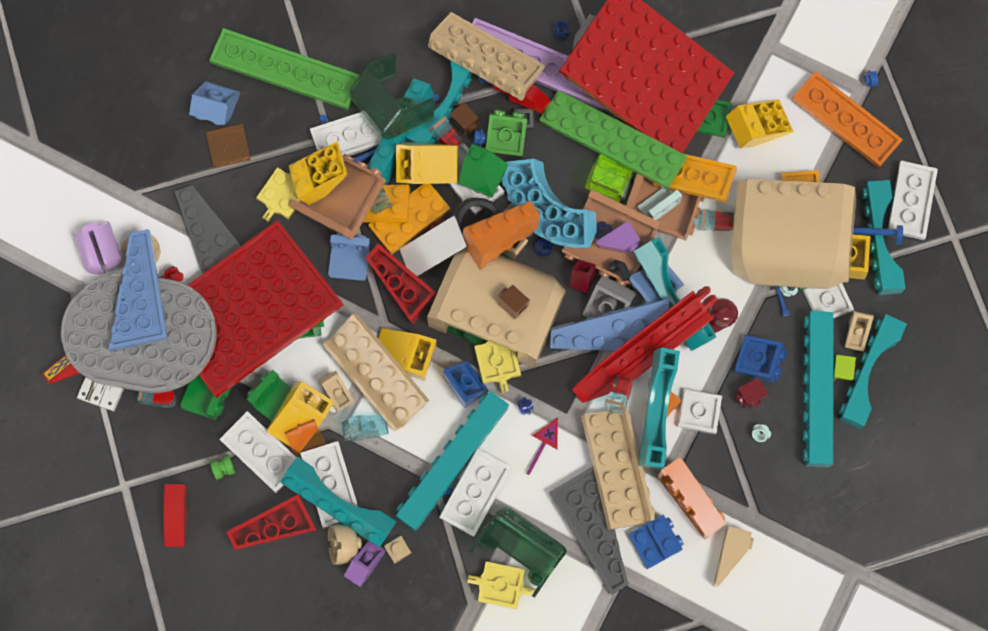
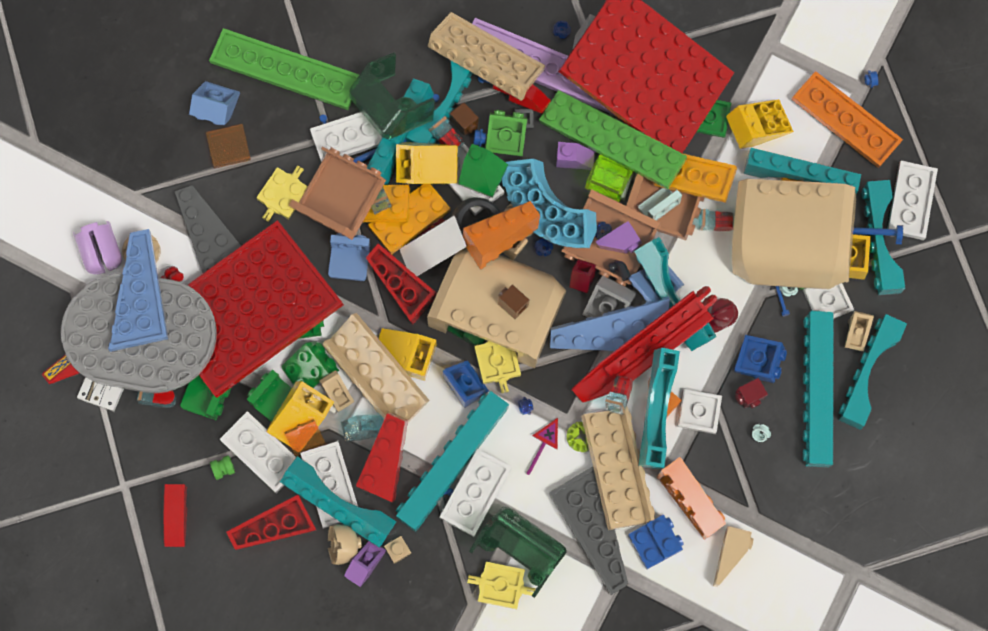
yellow slope [289,141,348,205] -> none
lime panel [833,355,856,381] -> none
none -> green bracket [282,341,339,389]
none -> red wedge [356,412,408,502]
none -> medium lavender slope [556,142,595,170]
none -> lime gear [567,422,589,452]
none -> teal arch [743,148,861,194]

